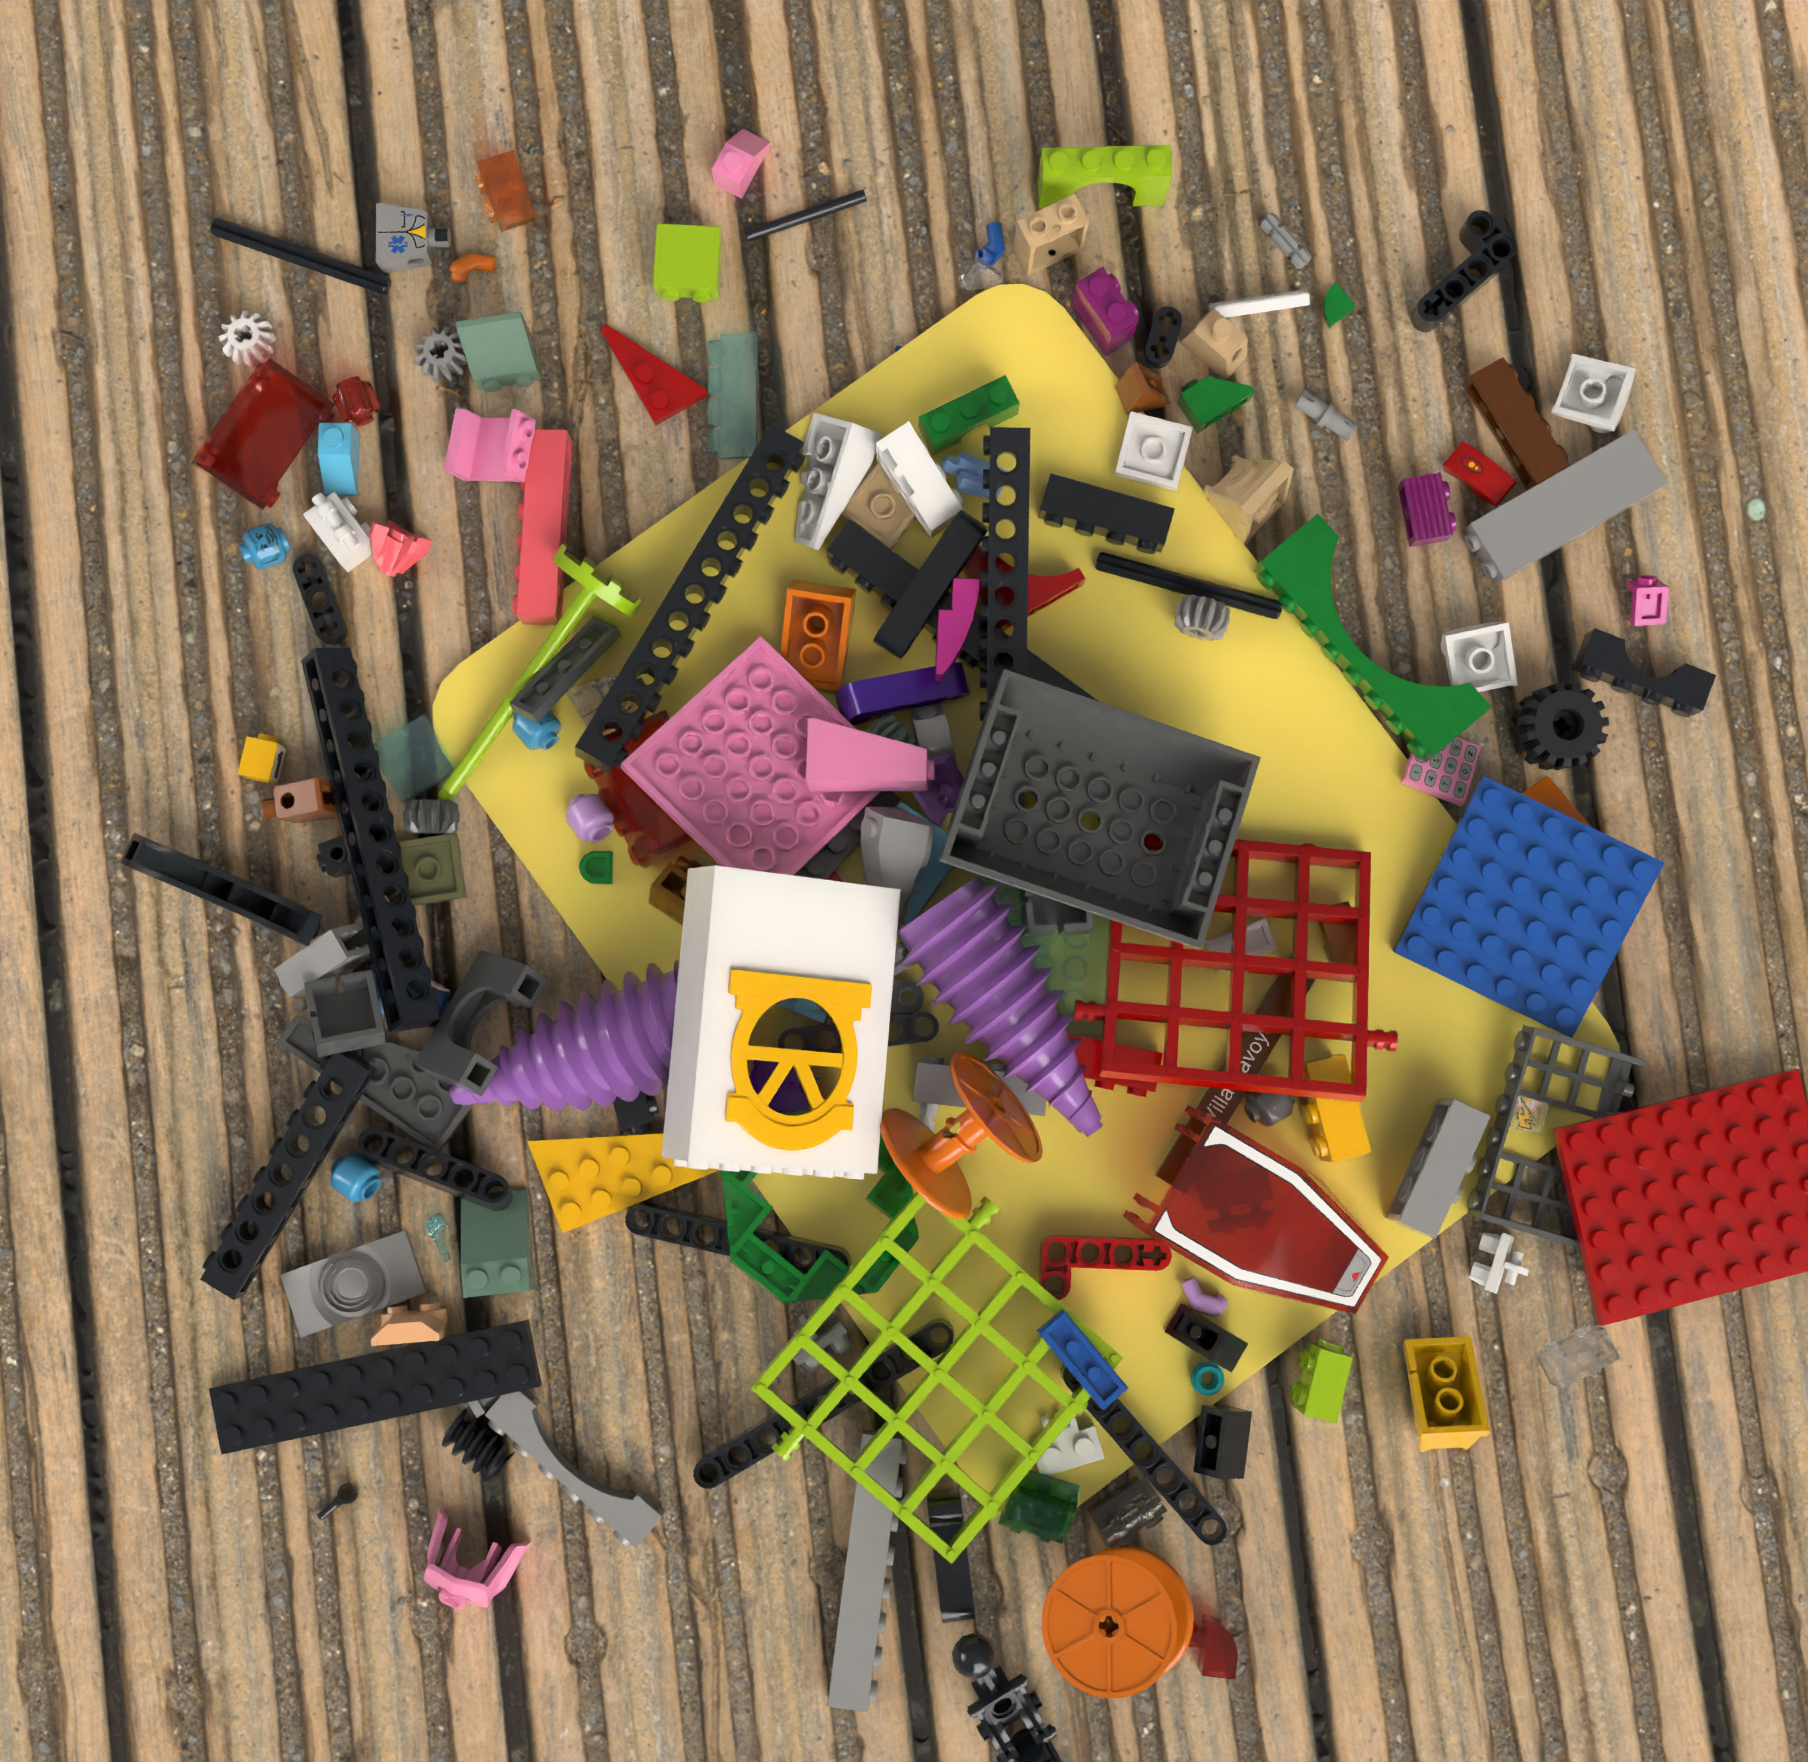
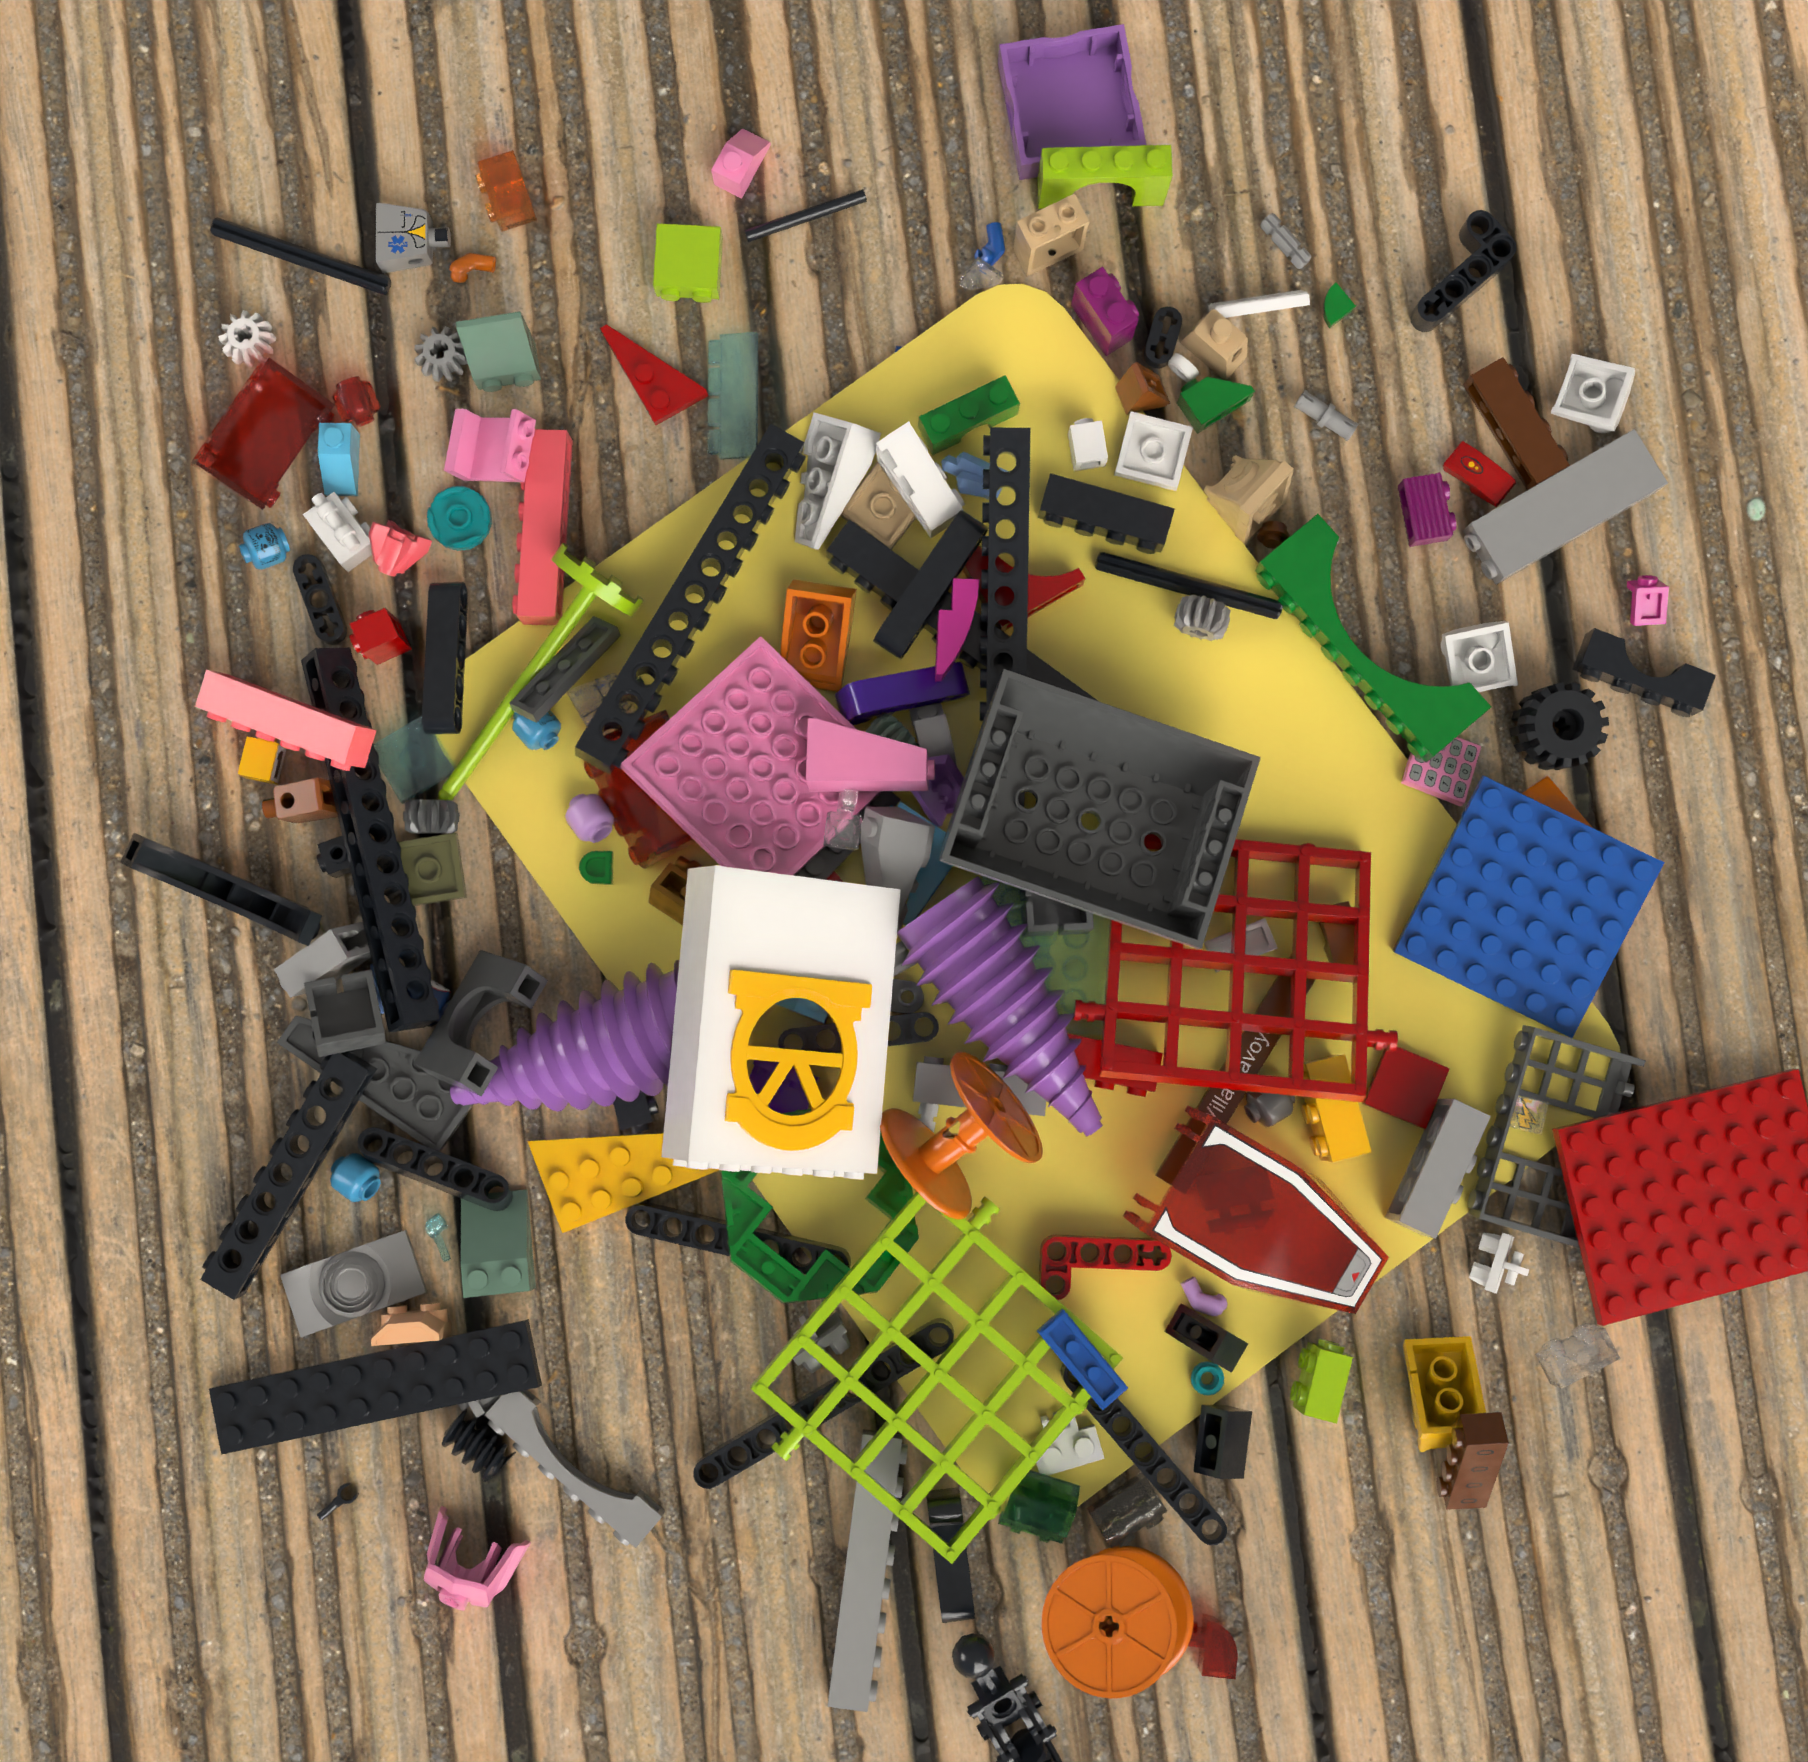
none -> brick [195,669,377,771]
none -> red brick [349,608,412,665]
none -> black beam [422,582,468,735]
none -> teal tile [427,486,492,551]
none -> clear plate [823,789,862,851]
none -> medium lavender tile [998,24,1147,180]
none -> white brick [1068,418,1108,471]
none -> white tile [1168,353,1199,383]
none -> reddish brown plate [1257,521,1290,549]
none -> red tile [1362,1047,1450,1129]
none -> reddish brown brick [1436,1412,1509,1510]

